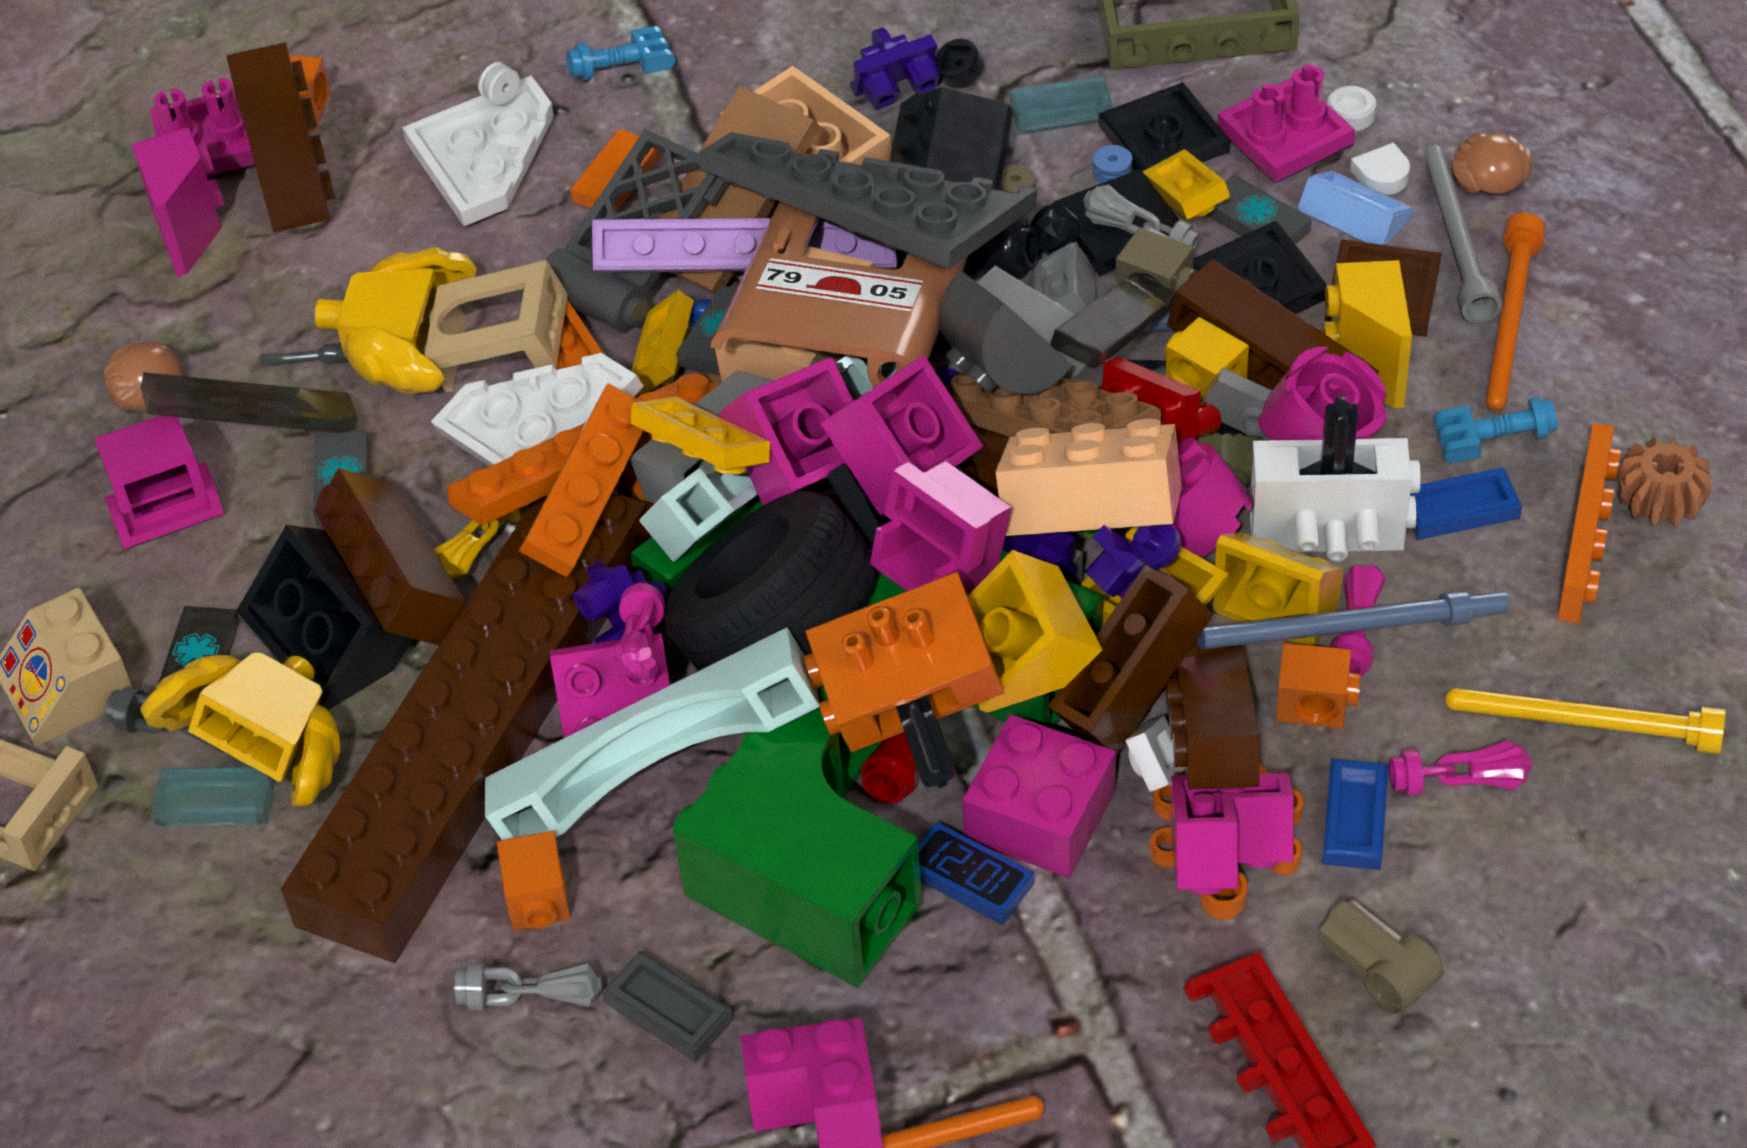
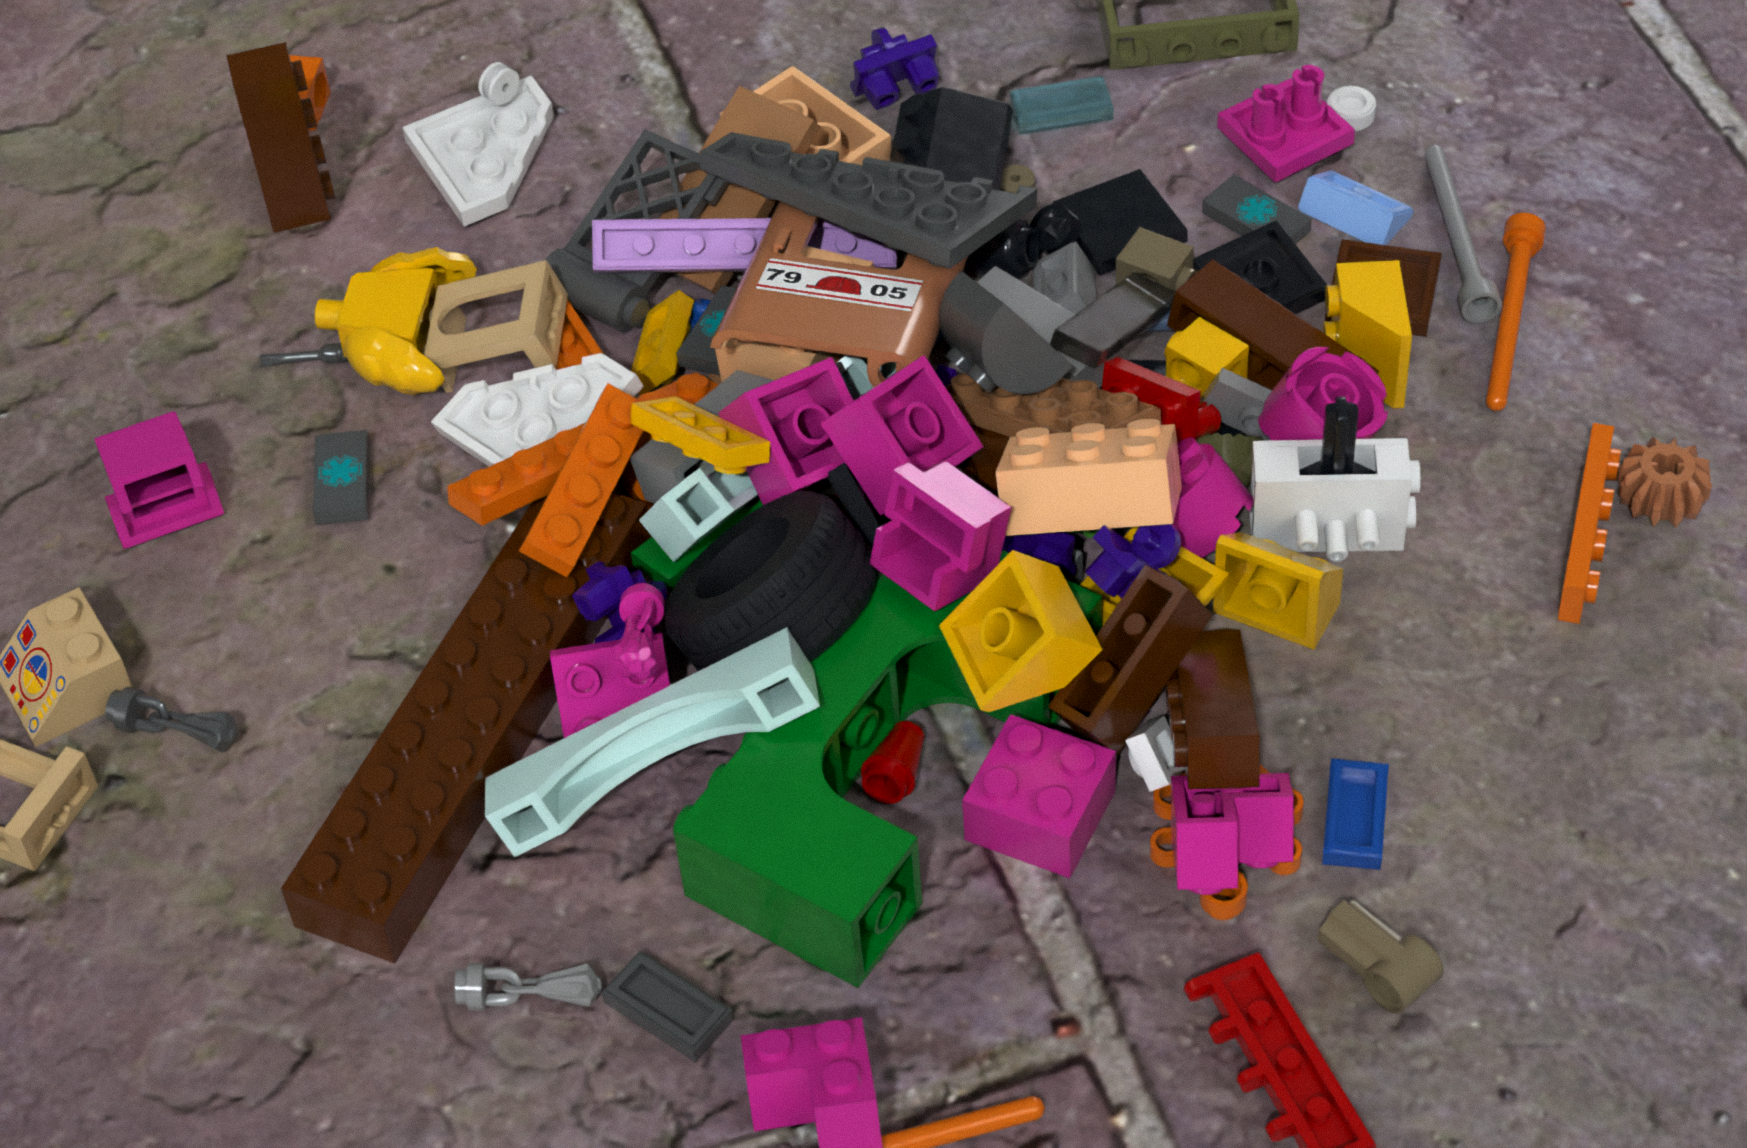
nougat hair [103,341,182,413] -> none
dark pink slope [131,127,224,277] -> none
yellow torso [140,653,341,808] -> none
clear smoke tile [141,372,358,433] -> none
dark pink plate [150,78,255,176] -> none
clear light blue tile [151,767,275,826] -> none
clear smoke tile [158,606,240,684] -> none
black slope [236,524,412,710] -> none
reddish brown brick [314,467,466,646] -> none
yellow piece [433,504,529,579] -> none
orange brick [497,830,571,931] -> none
dark azure hinge [566,26,676,81] -> none
orange tile [570,129,662,213] -> none
orange piece [803,572,1004,788] -> none
tile [918,822,1035,925] -> none
black tile [934,38,984,88] -> none
light grey piece [1083,184,1200,252] -> none
medium blue piece [1093,145,1132,183] -> none
black tile [1098,82,1230,172] -> none
yellow plate [1143,149,1231,220] -> none
sand blue bar [1196,591,1510,650] -> none
orange brick [1276,643,1361,728] -> none
dark pink piece [1330,565,1386,677] -> none
white tile [1350,142,1410,195] -> none
dark pink piece [1389,739,1532,796] -> none
blue tile [1410,467,1522,540] -> none
dark azure hinge [1433,396,1558,463] -> none
yellow piece [1445,688,1725,755] -> none
nougat hair [1452,131,1532,194] -> none

